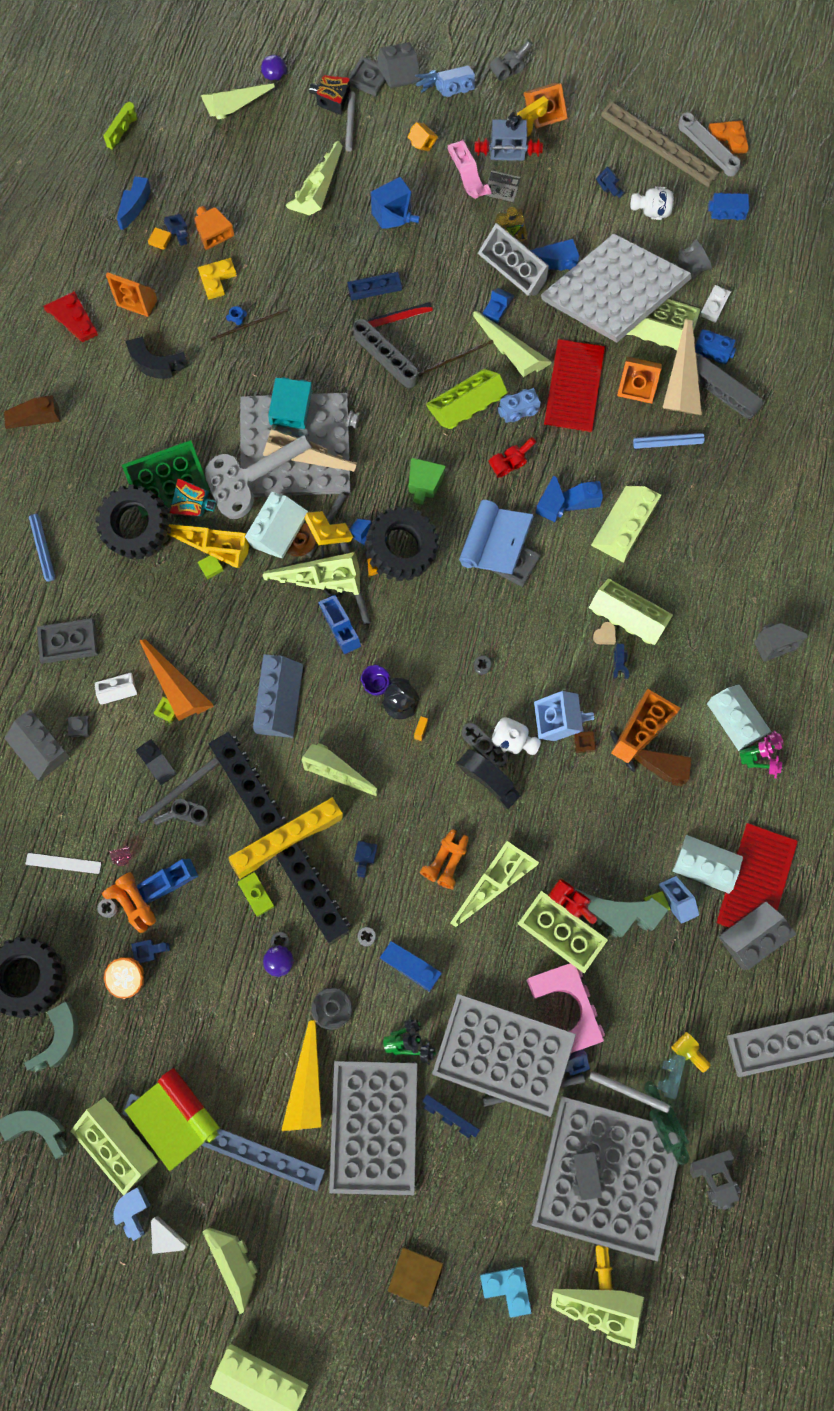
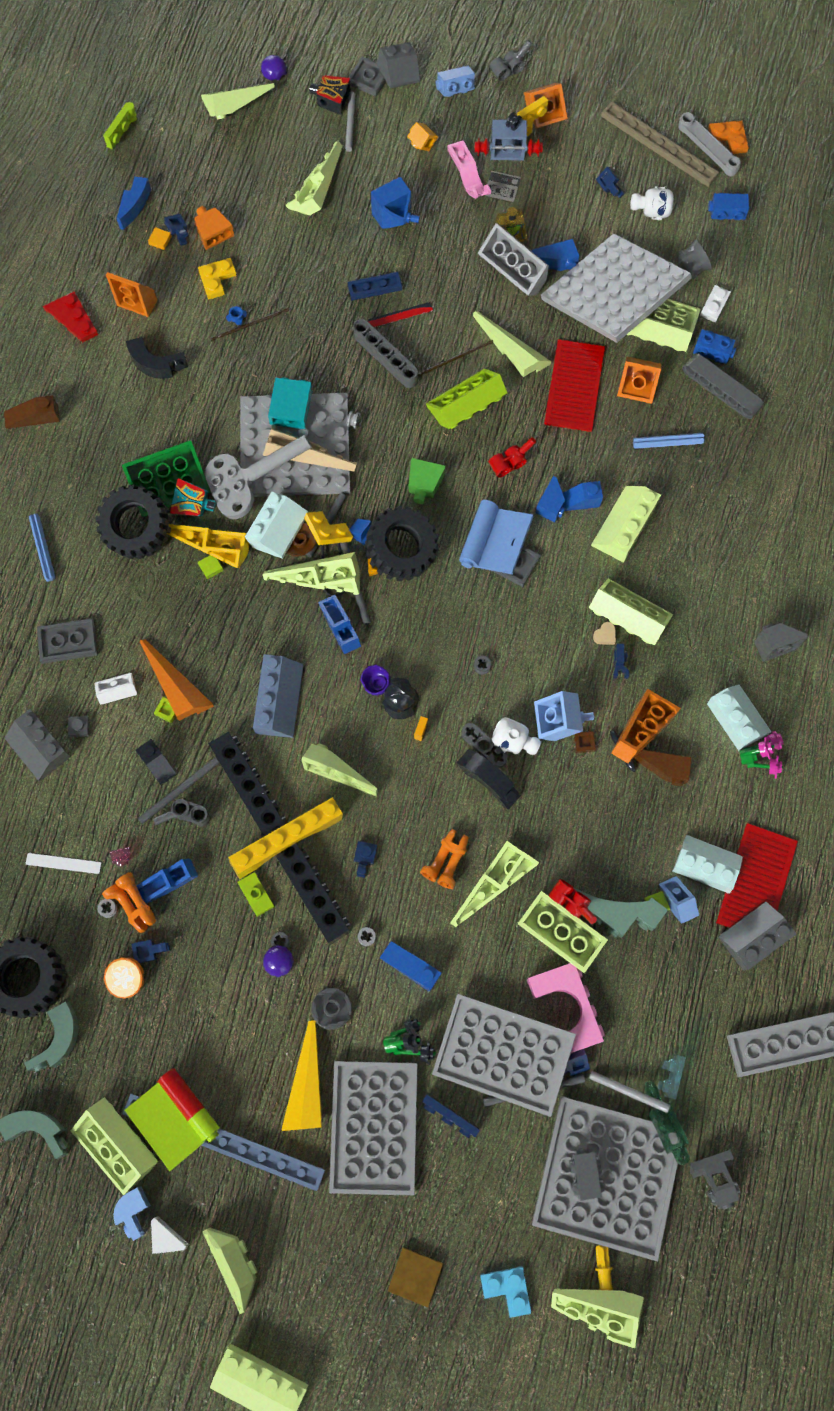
flat silver piece [415,70,438,93] -> none
blue slope [483,288,514,323] -> none
medium blue brick [498,388,540,423] -> none
tan wedge [663,319,702,416] -> none
yellow axle [671,1032,711,1072] -> none

